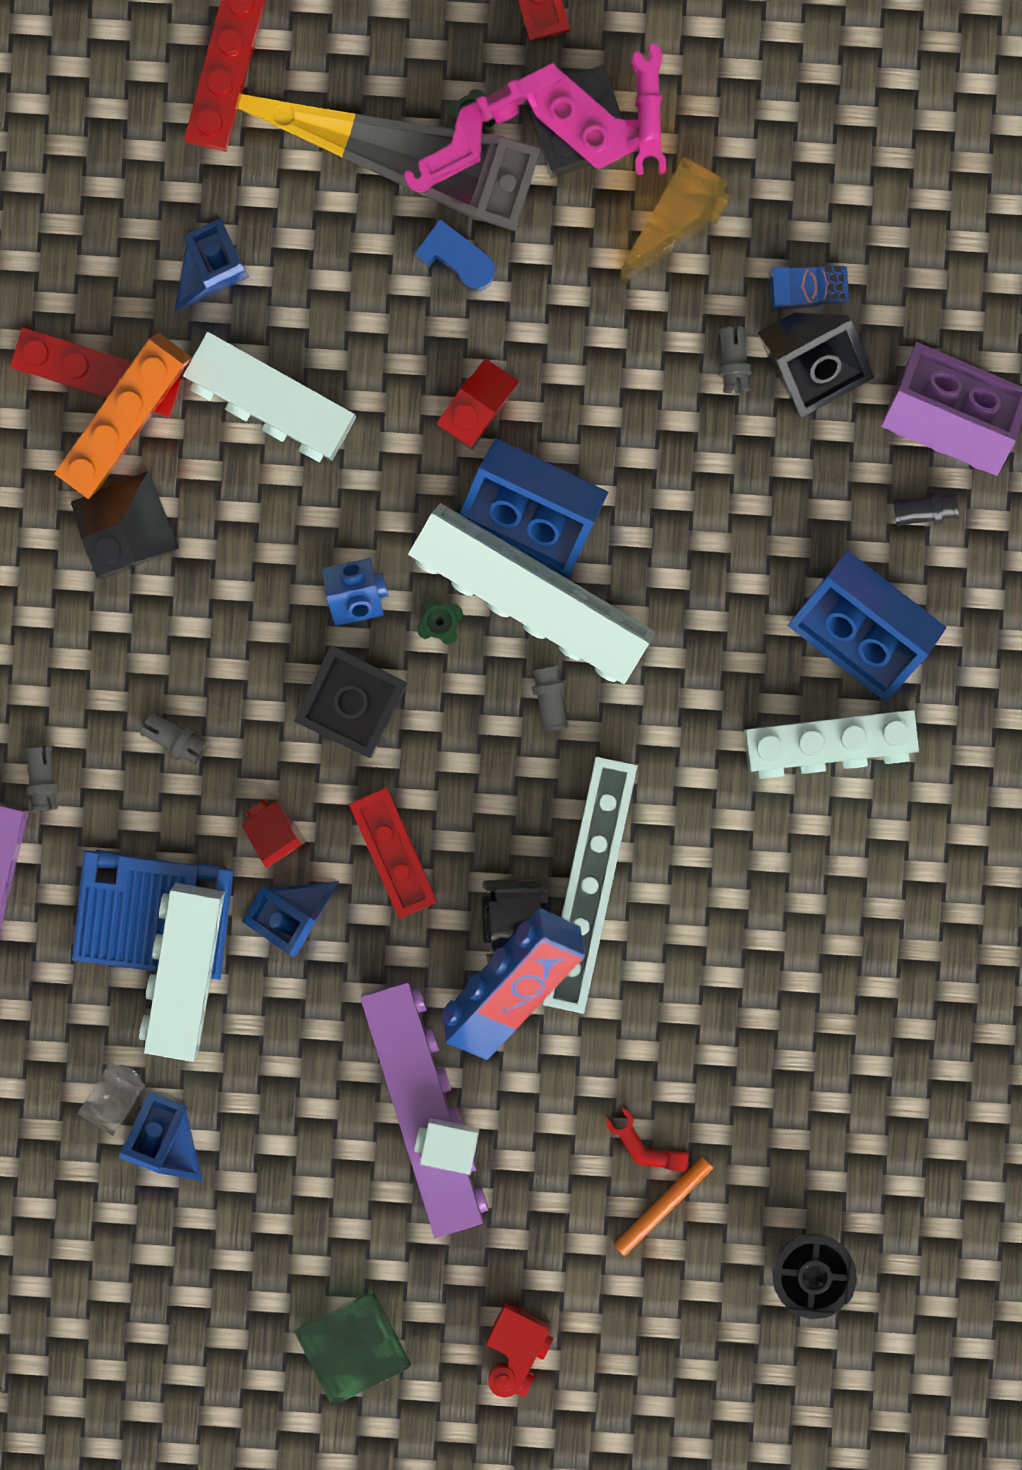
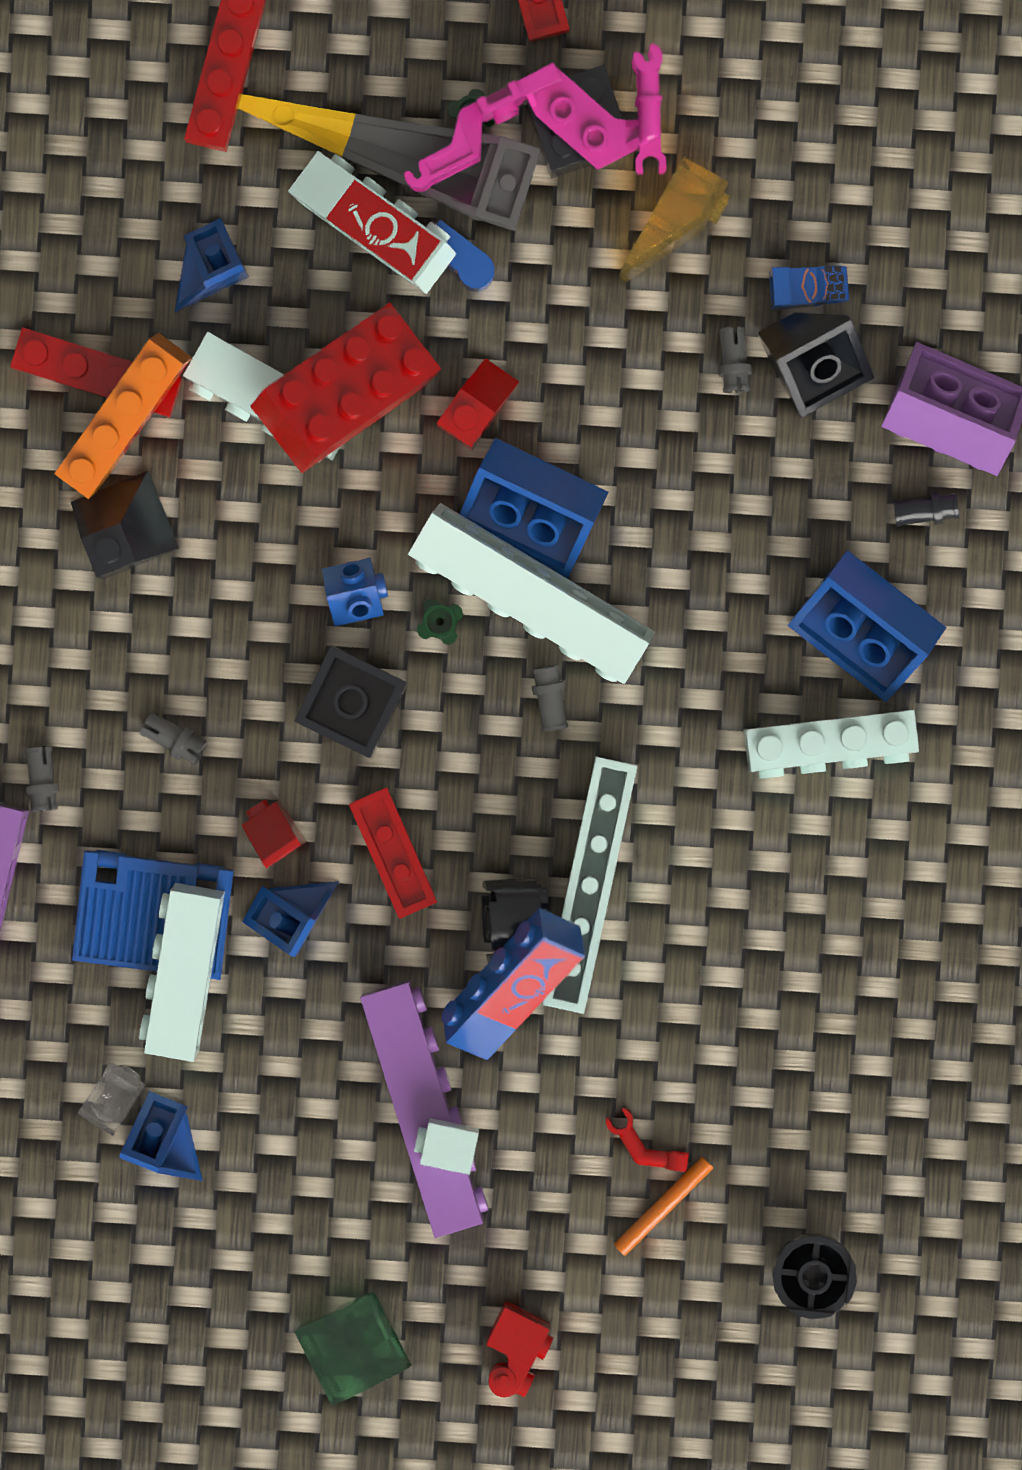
none -> red piece [250,302,441,473]
none -> brick [288,151,456,294]

